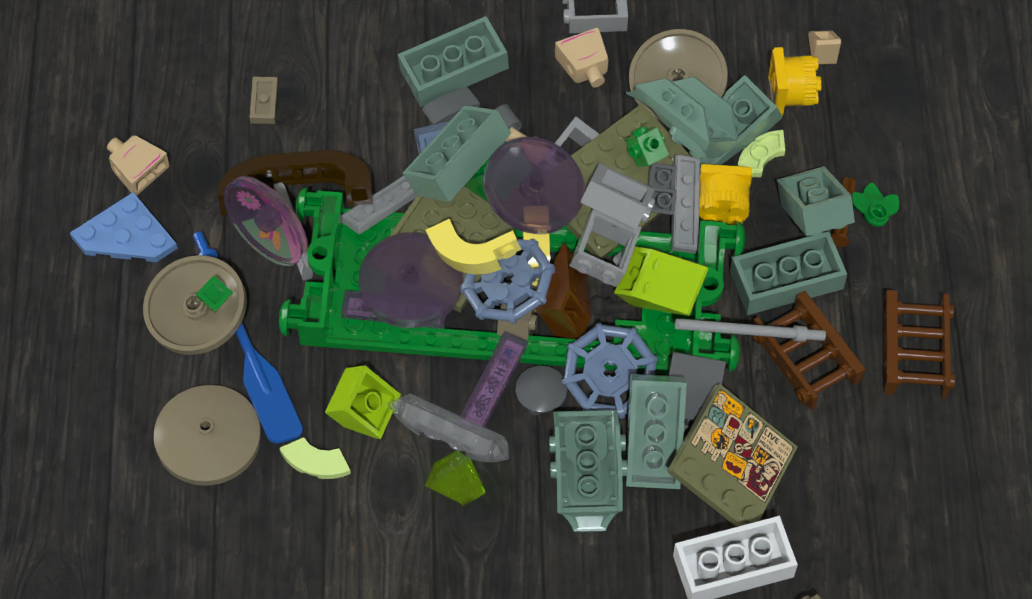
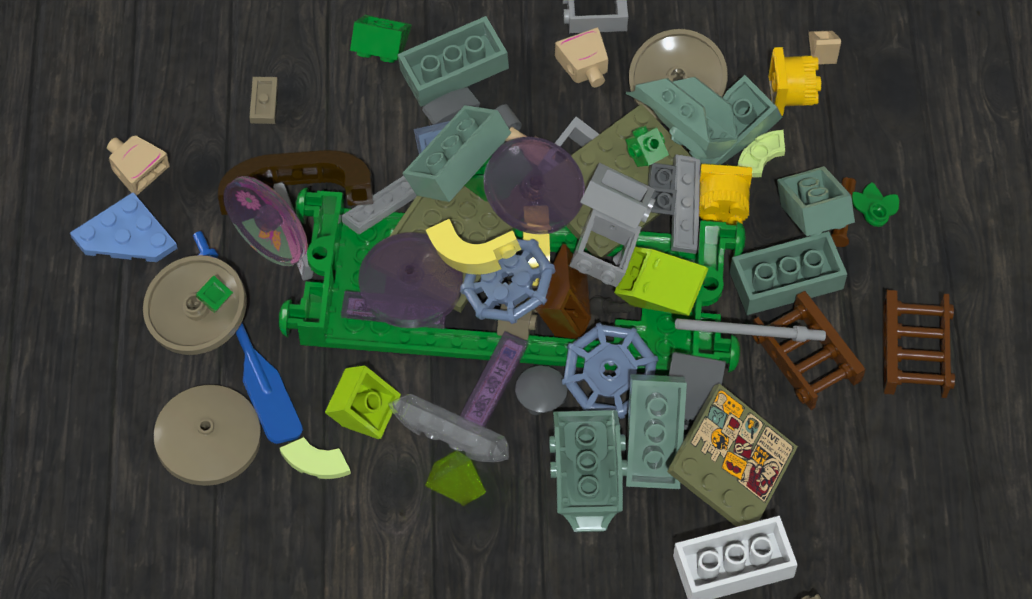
none -> green slope [350,15,412,62]

